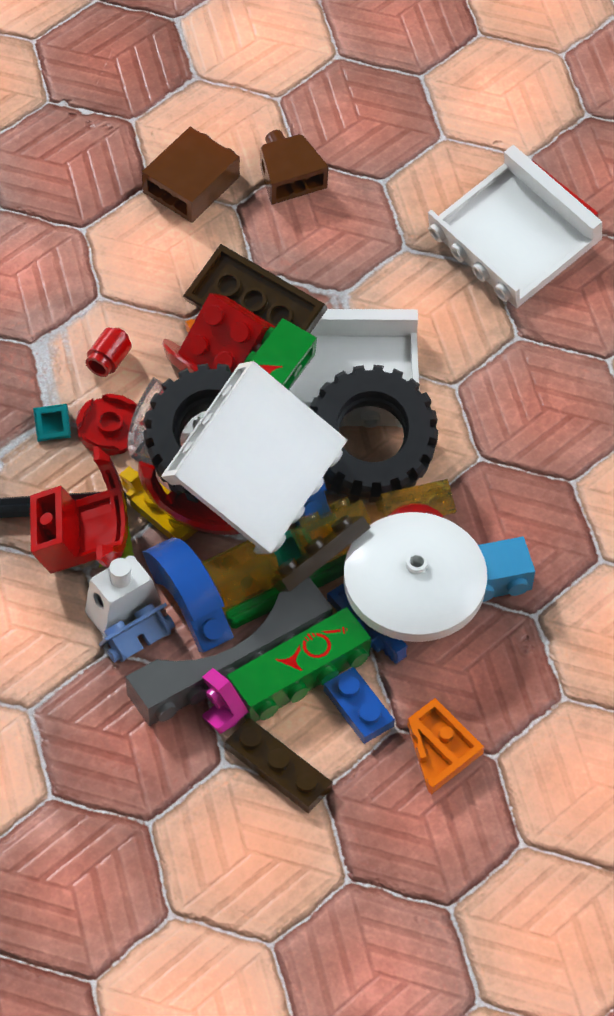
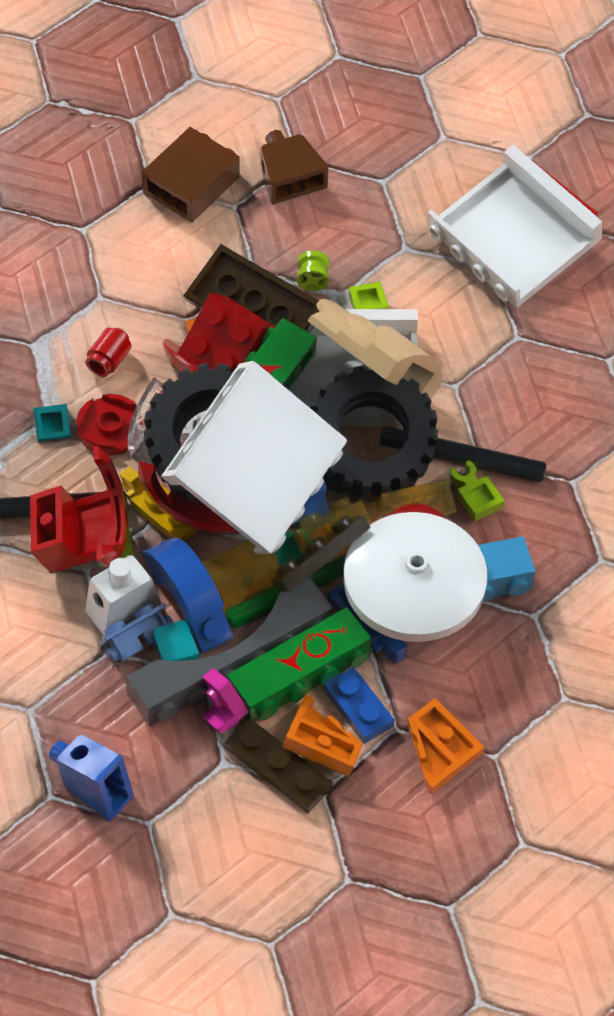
none -> blue torso [49,735,134,822]
none -> teal slope [152,620,200,661]
none -> orange wing [282,694,363,777]
none -> lime wheel [297,251,330,291]
none -> tan slope [308,299,442,399]
none -> lime plate [348,282,389,309]
none -> black axle [380,426,547,481]
none -> lime plate [450,461,505,522]

